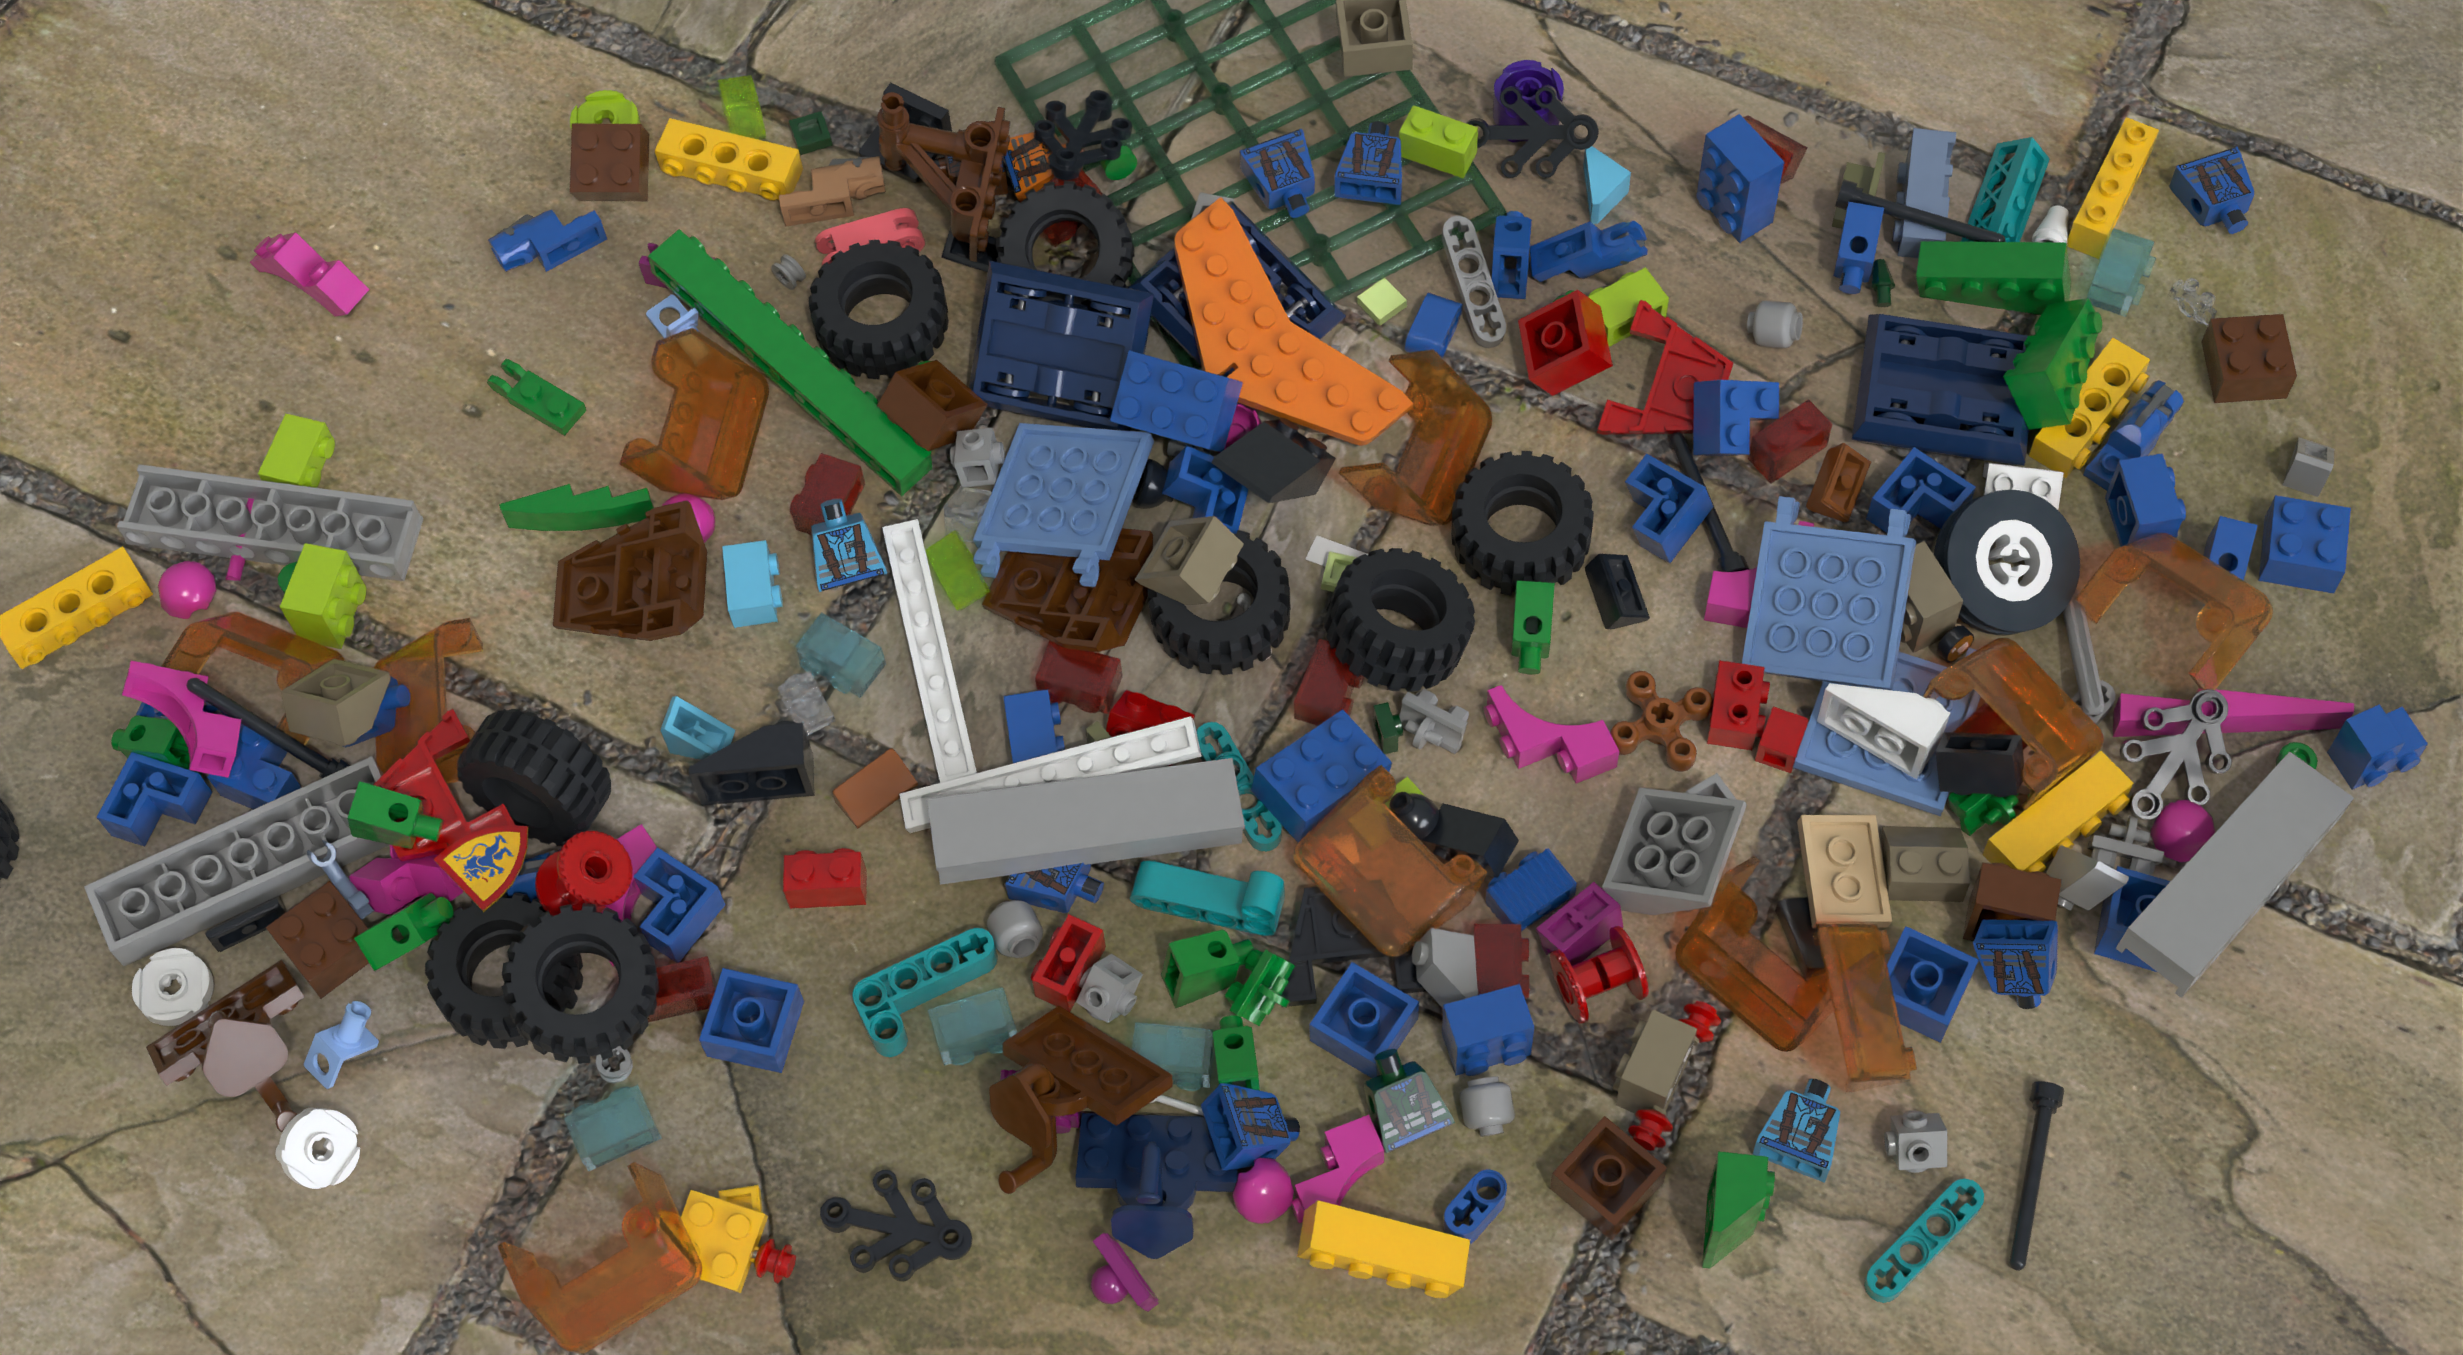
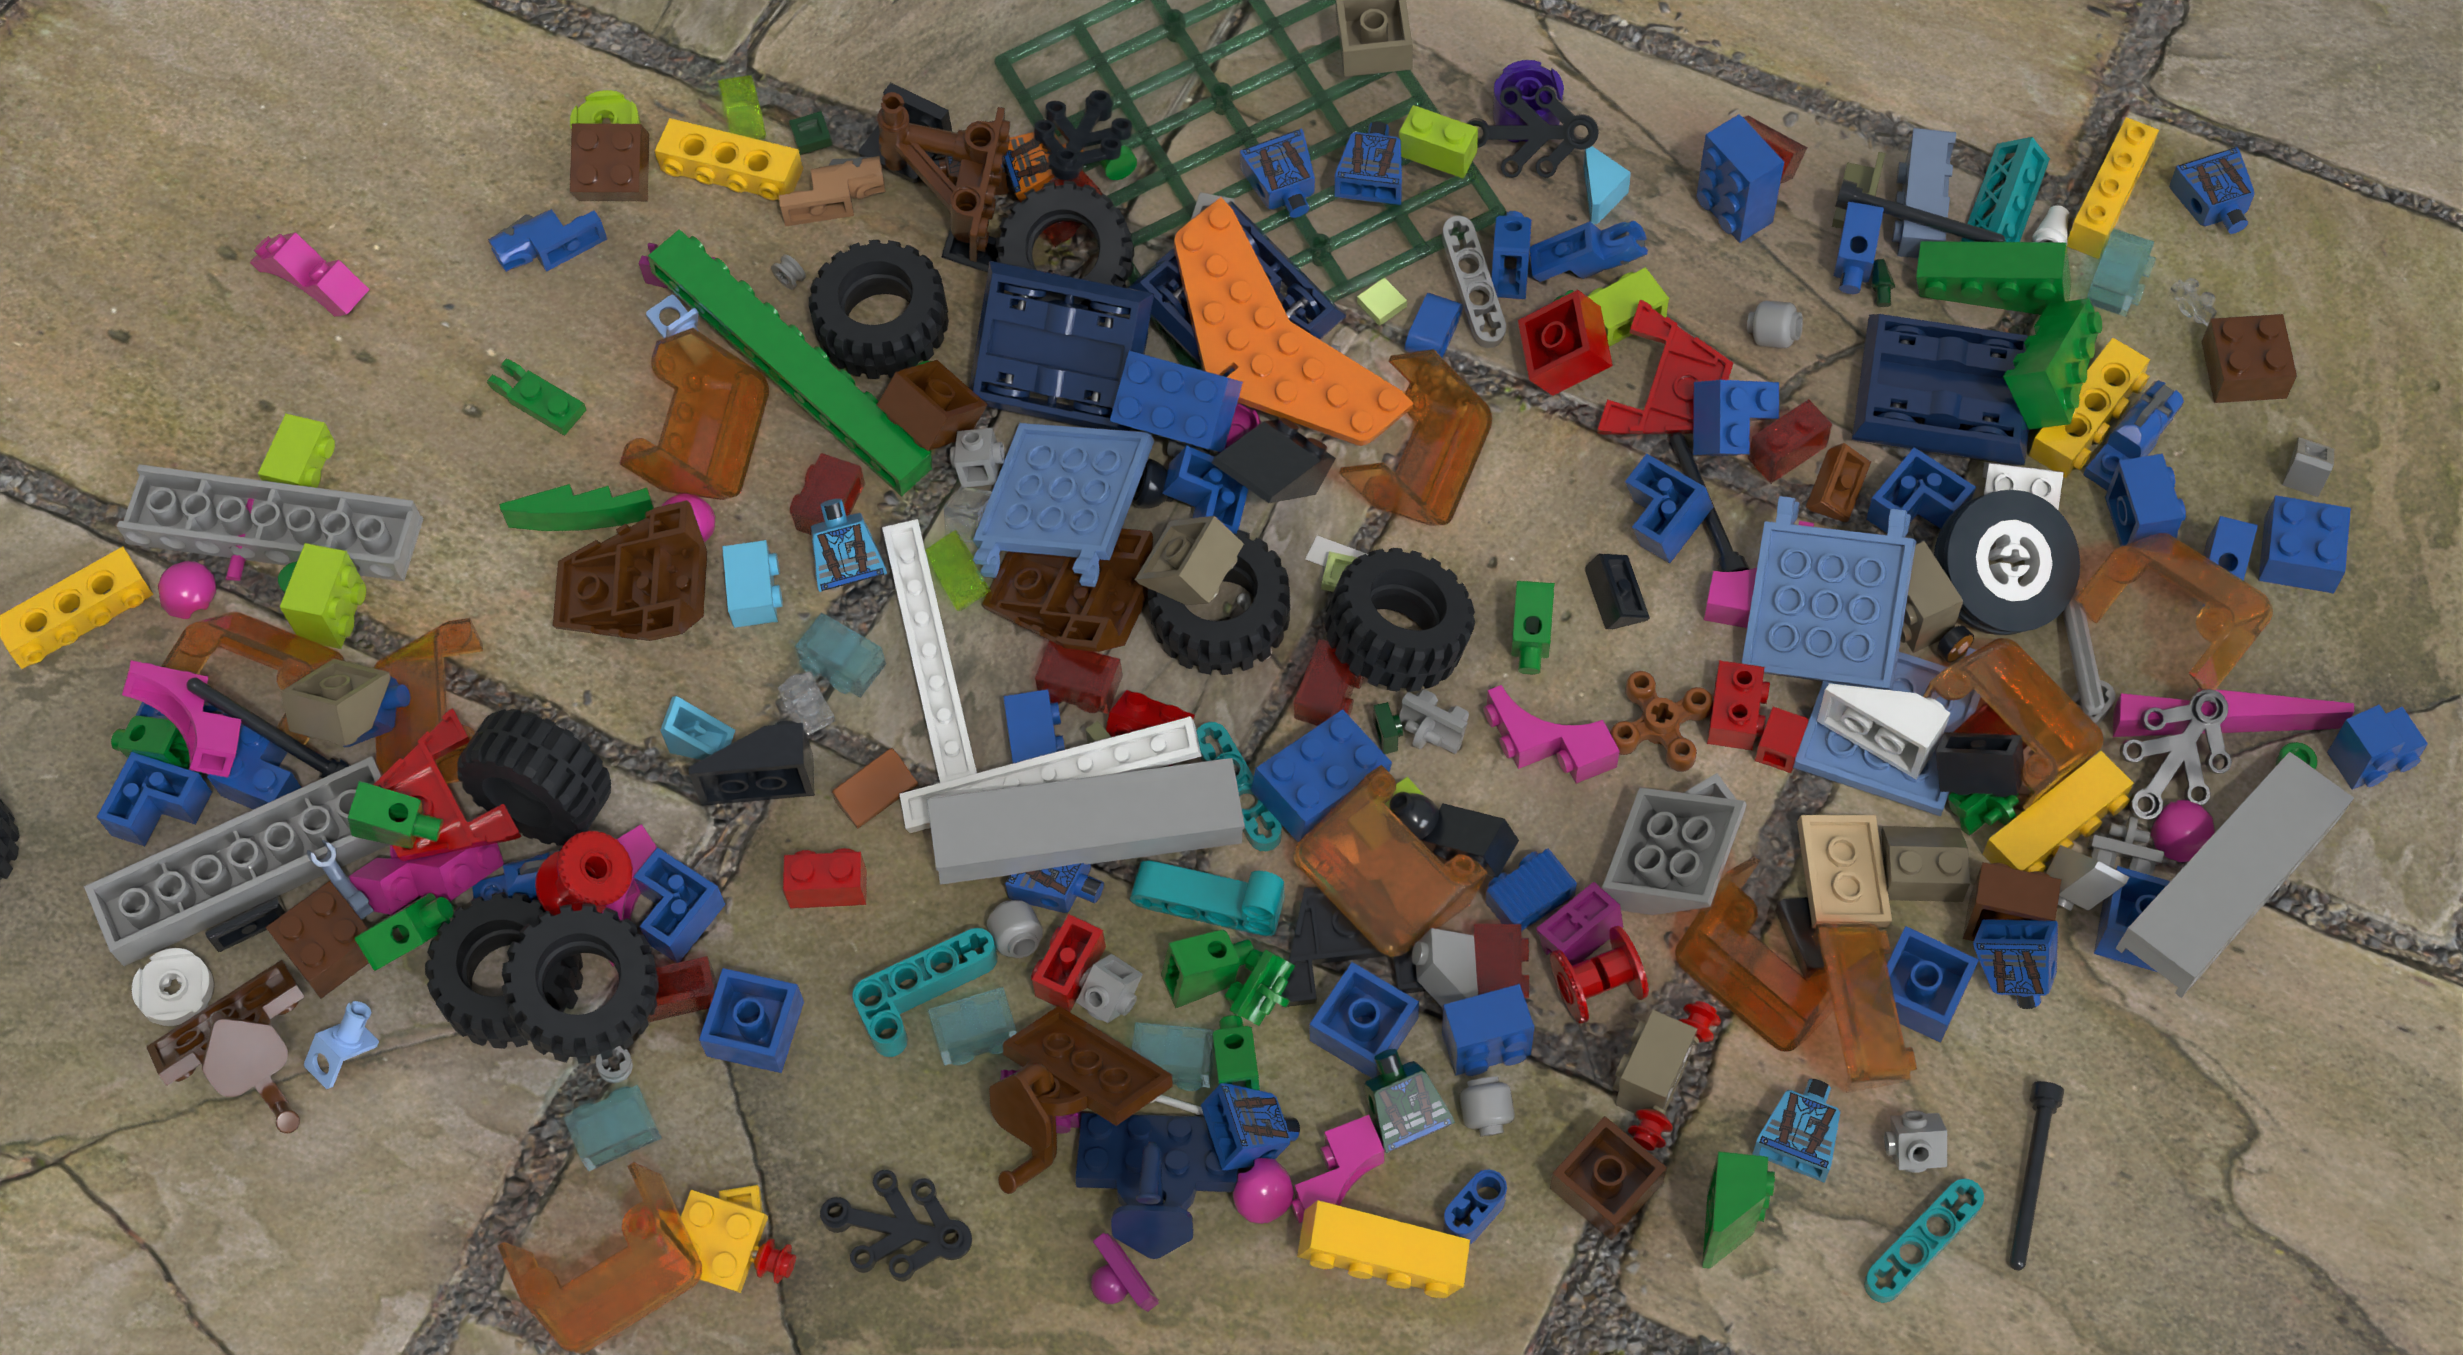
white plate [276,1107,360,1189] -> none
shield [433,825,528,912] -> none
coral piece [815,208,925,265] -> none
black tyre [1451,451,1594,596] -> none

